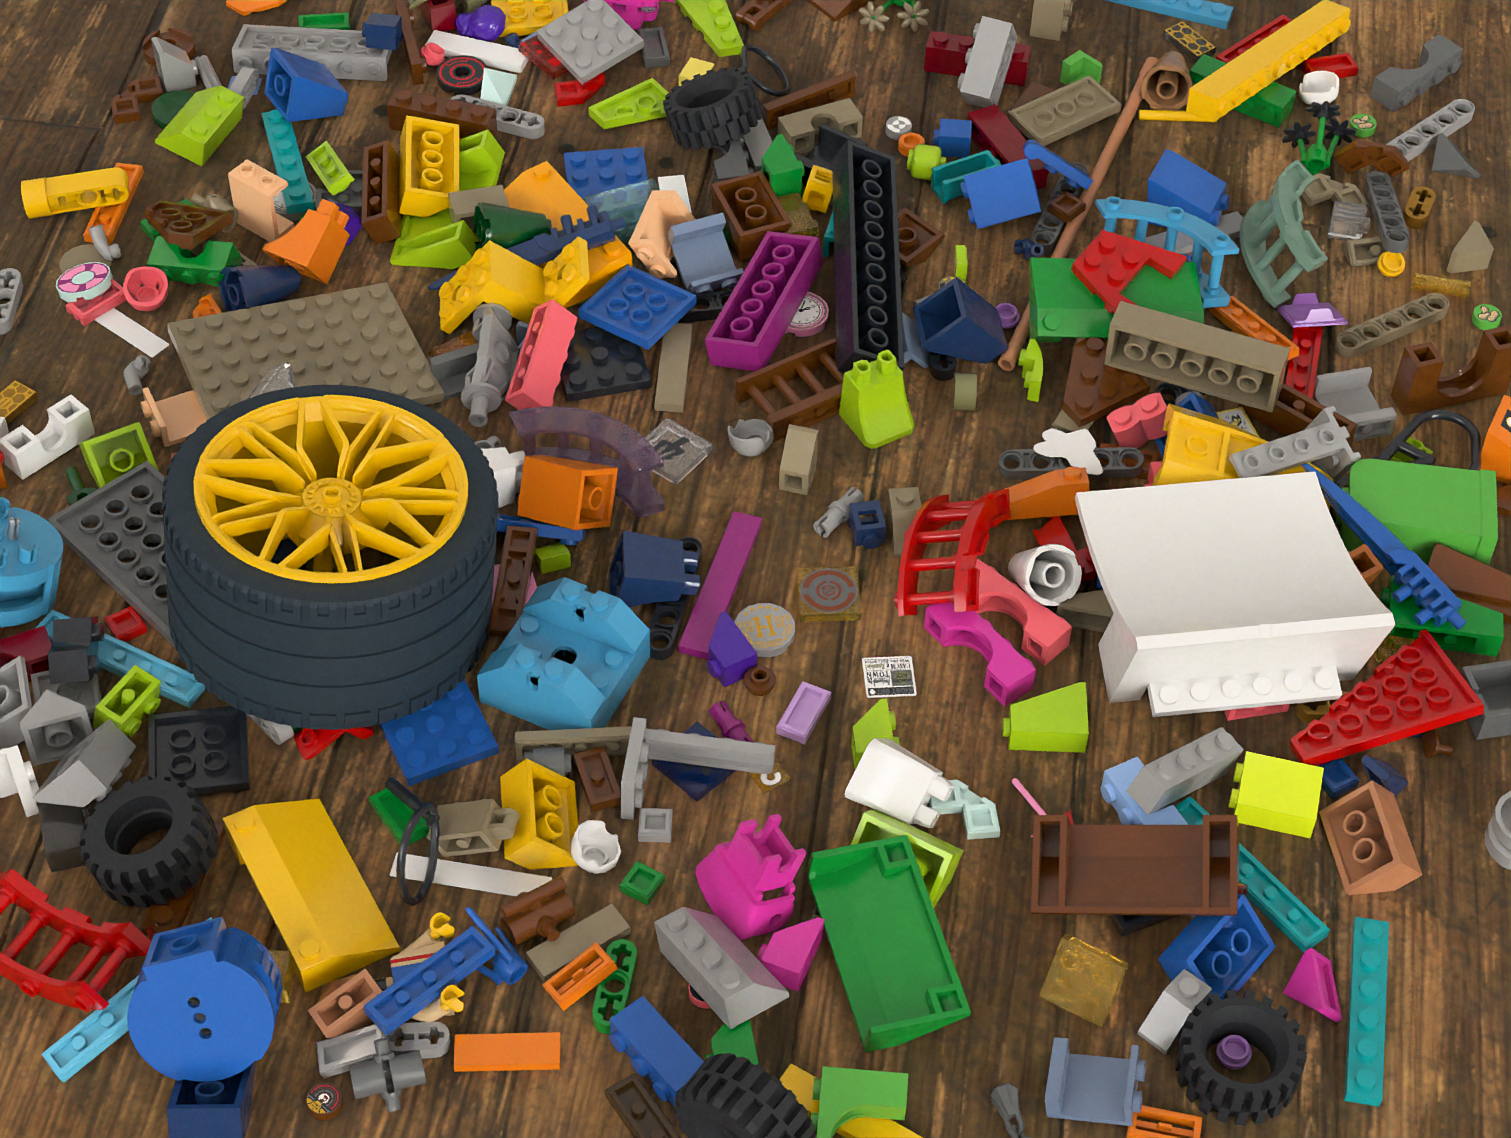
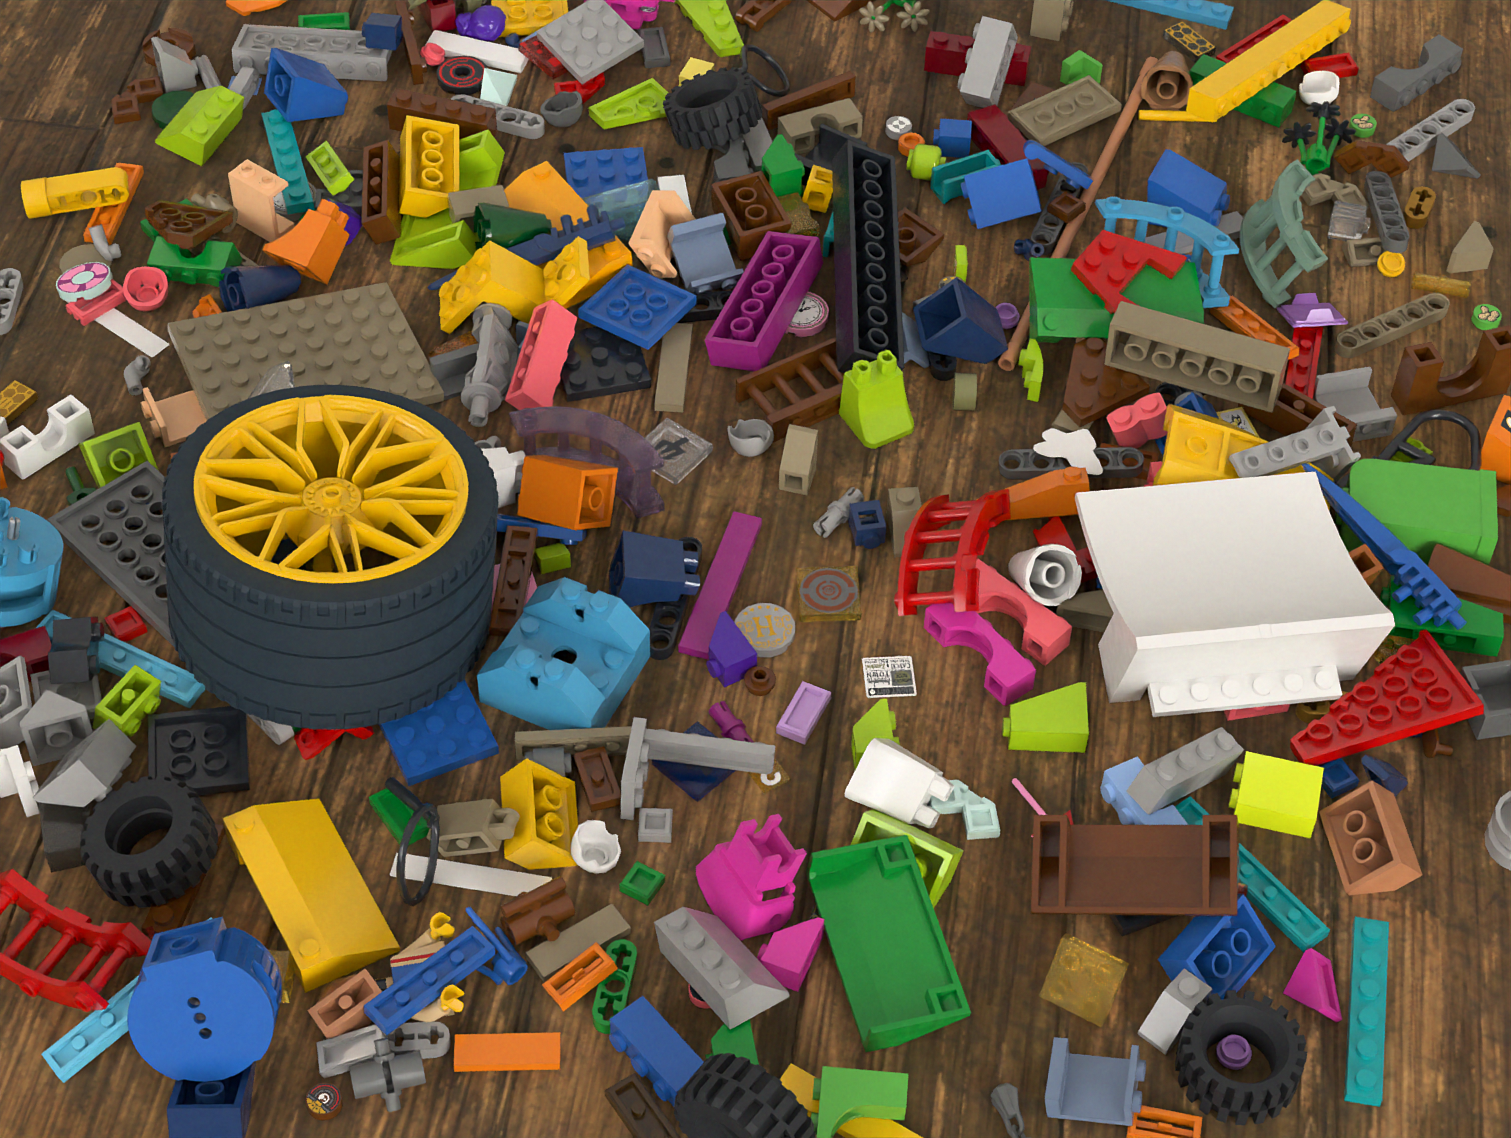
none -> dark grey helmet [540,91,583,127]

